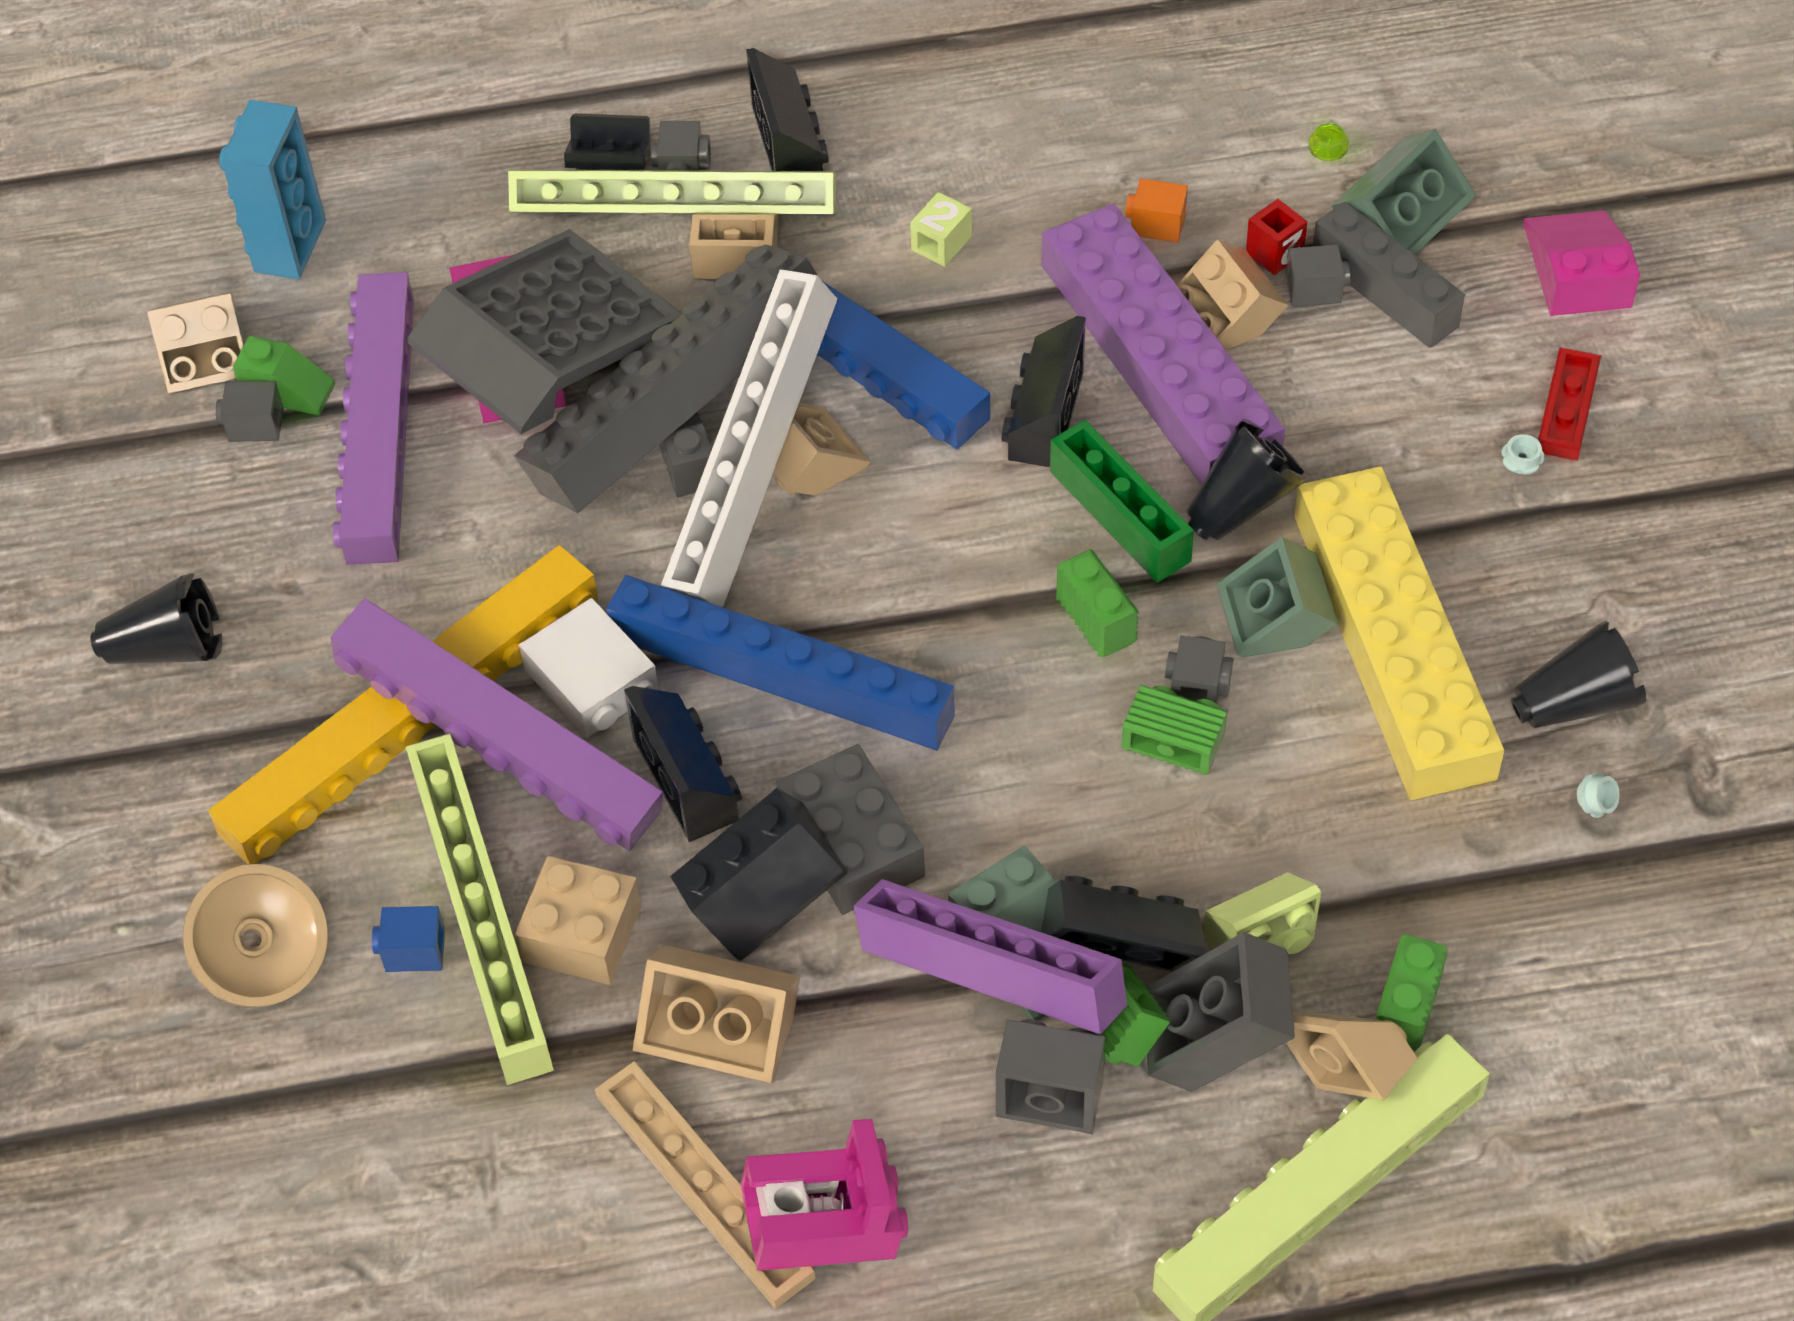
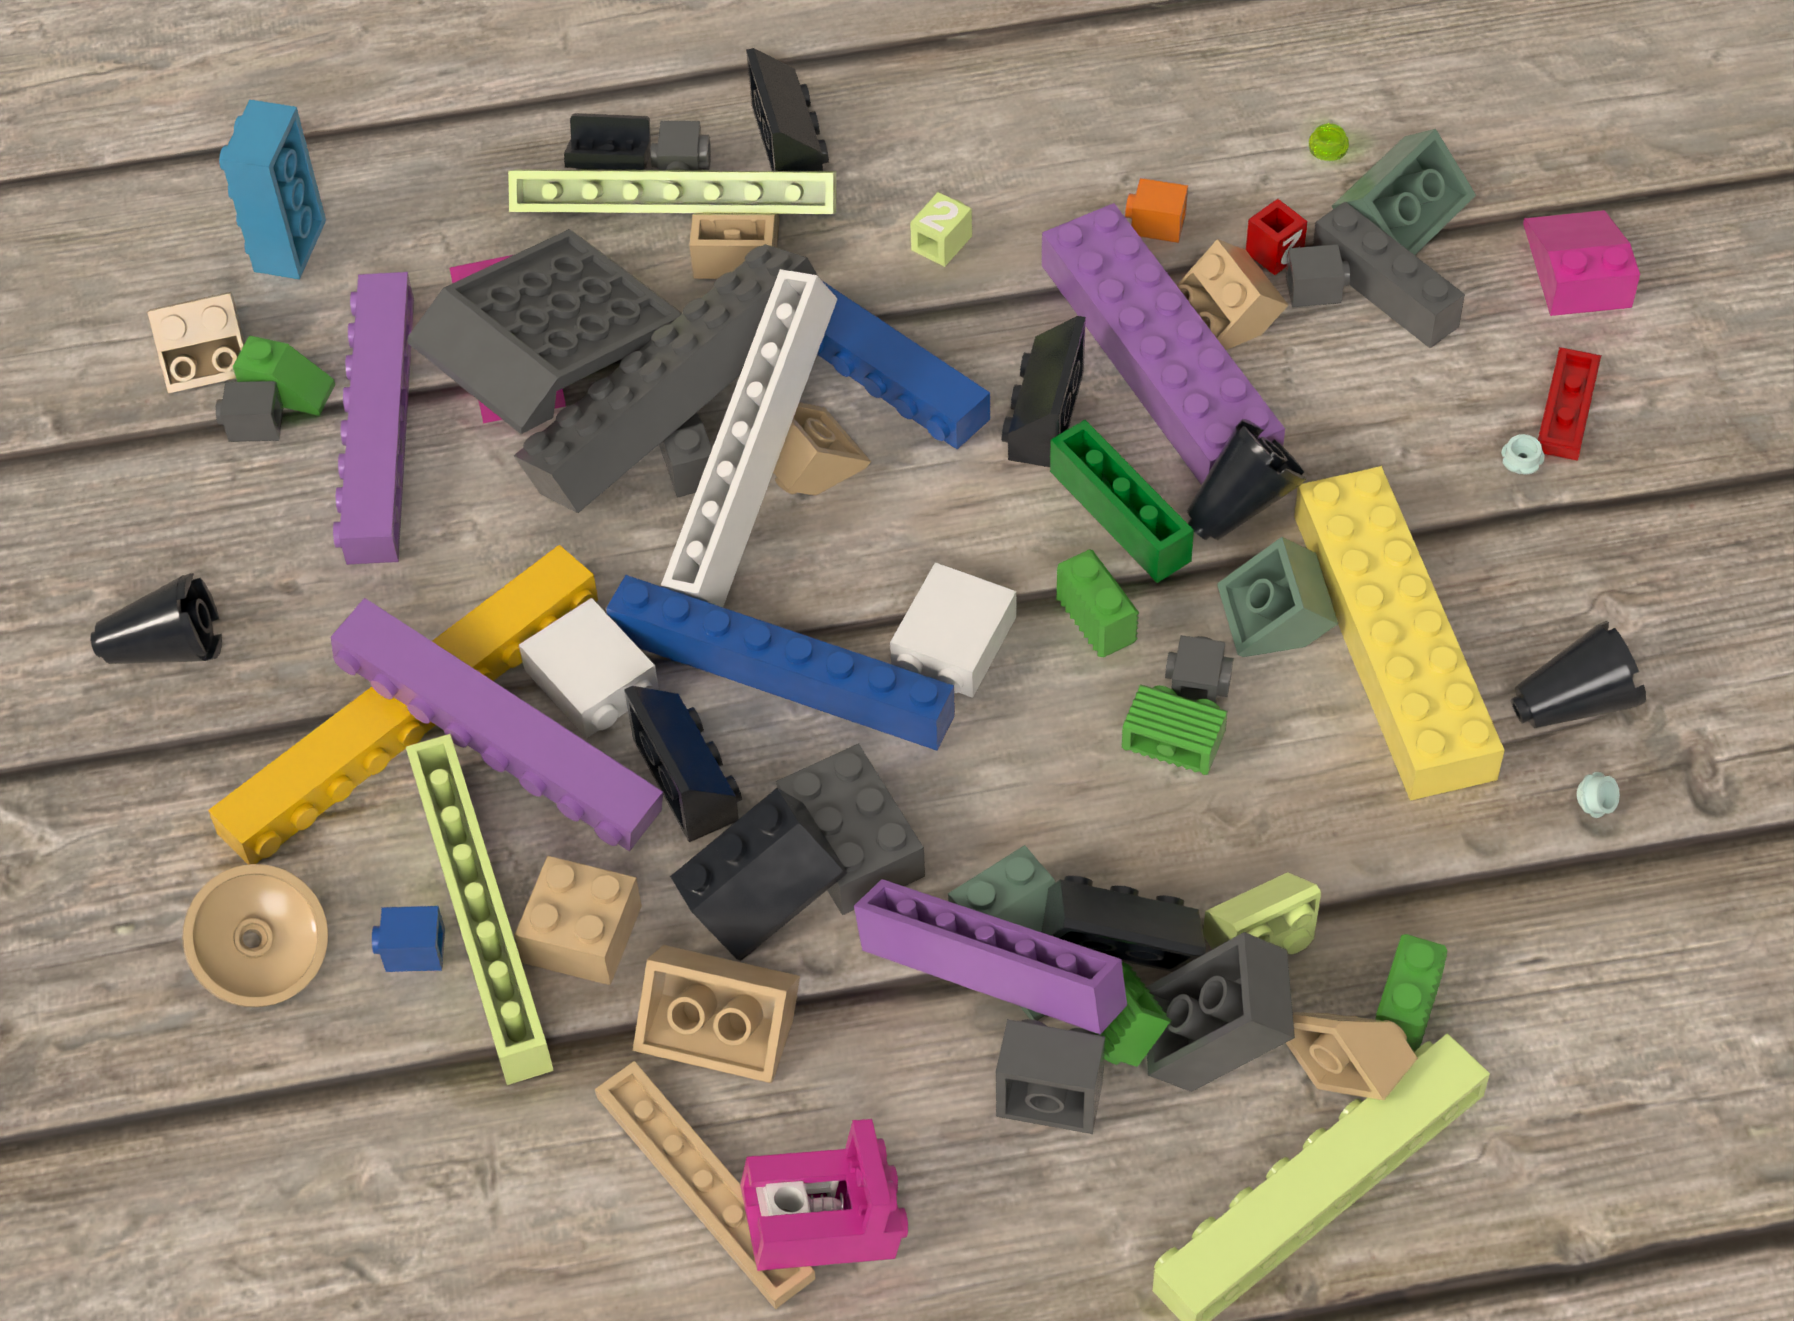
none -> white brick [890,562,1016,698]

